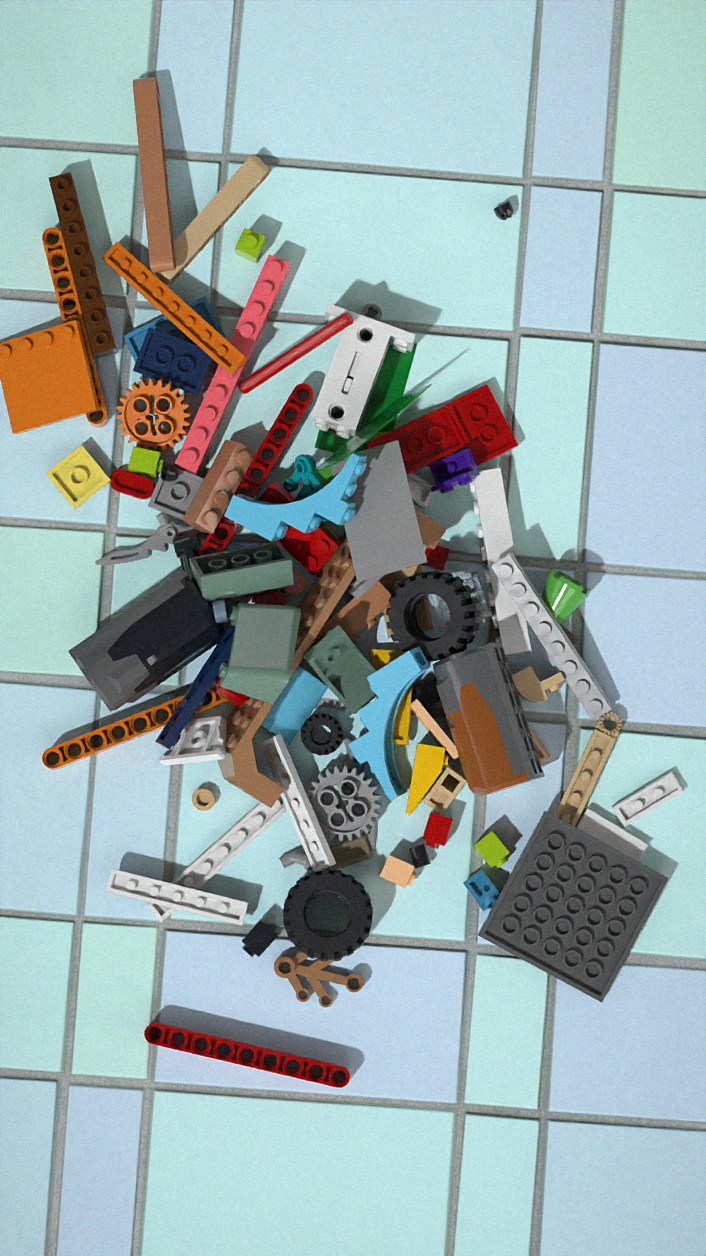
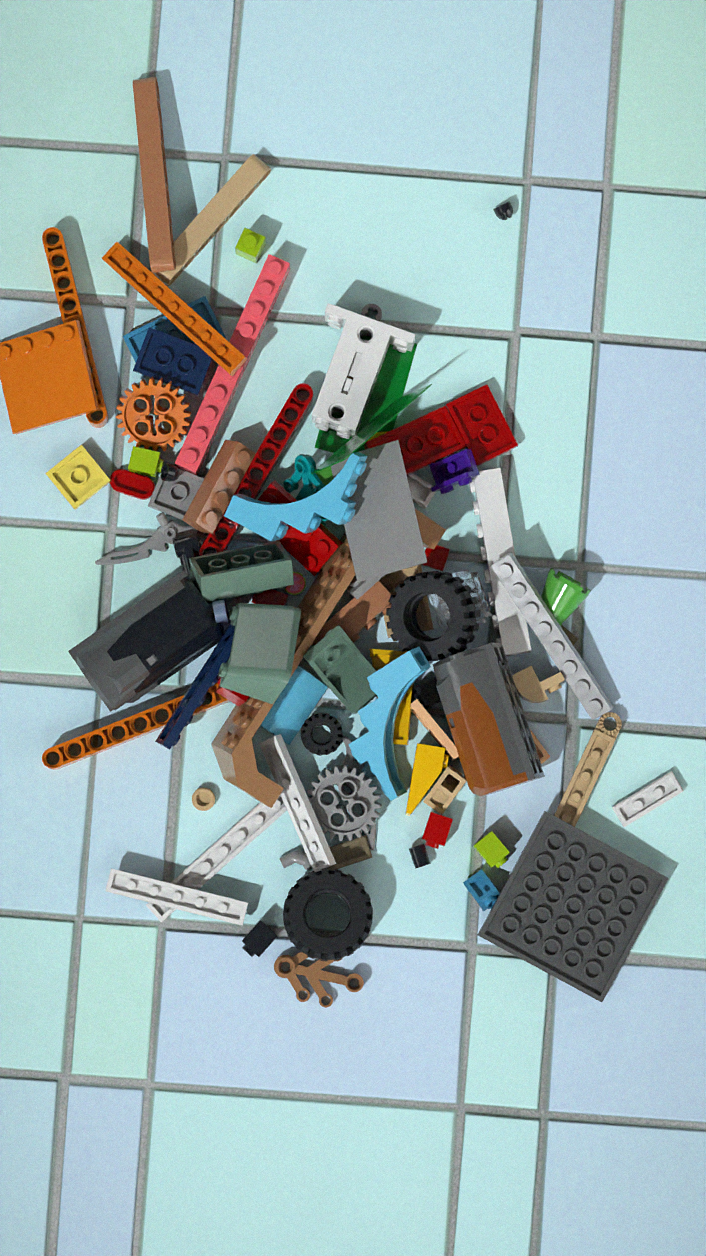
reddish brown piece [49,172,117,359] -> none
red beam [144,1022,350,1088] -> none
white wing [159,716,227,766] -> none
red axle [238,313,353,394] -> none
light nougat brick [379,855,417,888] -> none
white tile [576,808,648,861] -> none

